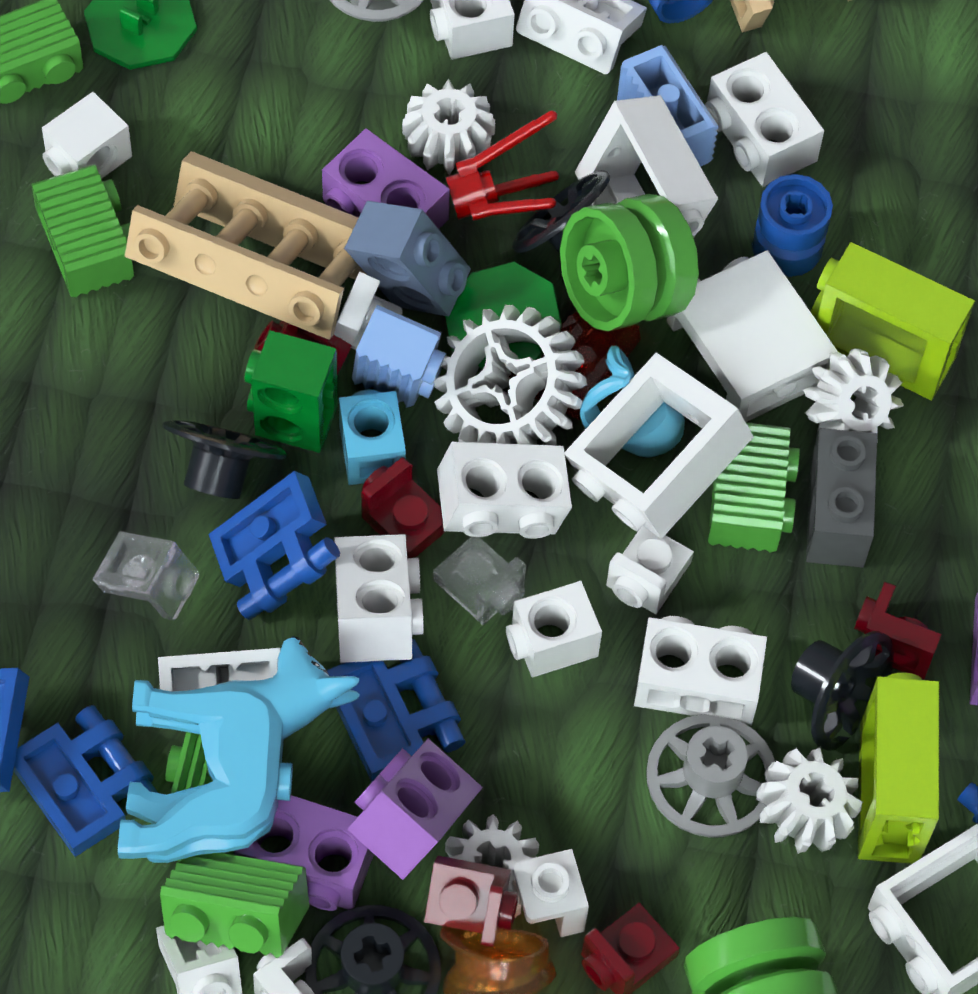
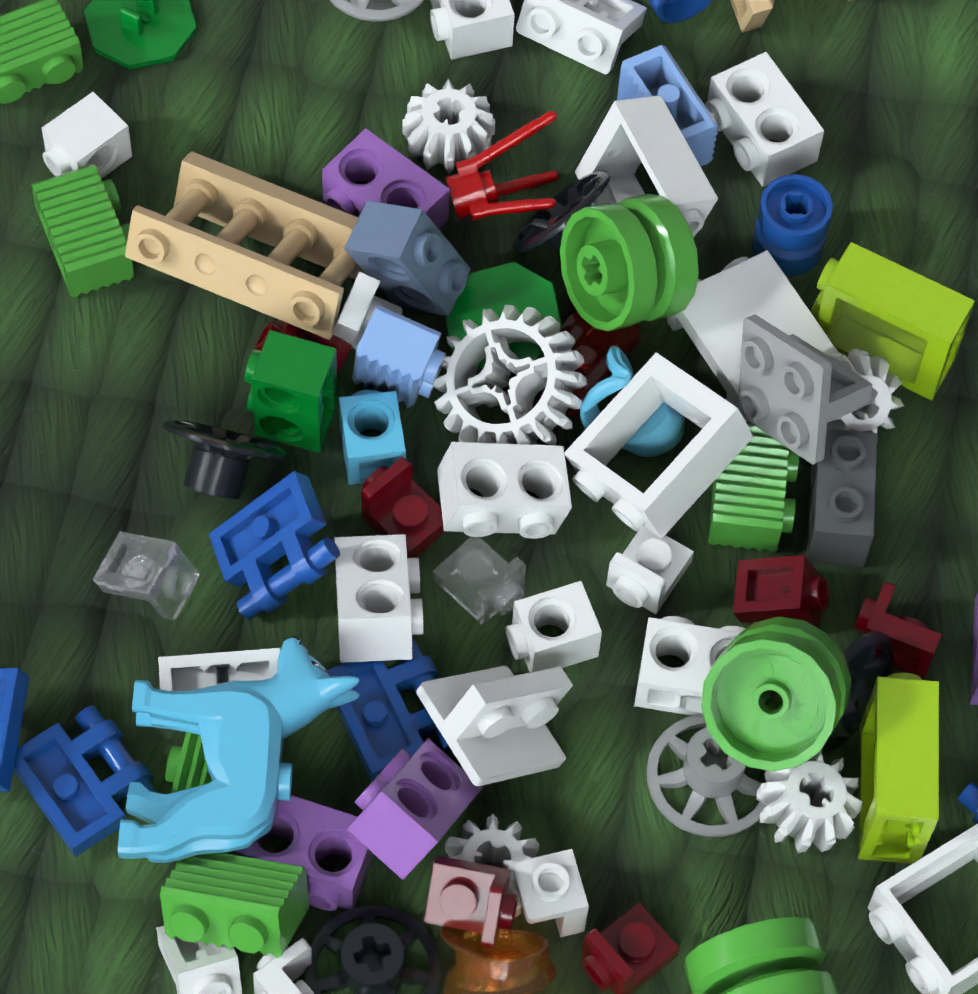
none -> white bracket [416,666,573,786]
none -> bright green wheel [701,617,852,772]
none -> dark red bracket [733,555,829,629]
none -> light grey bracket [738,314,872,464]

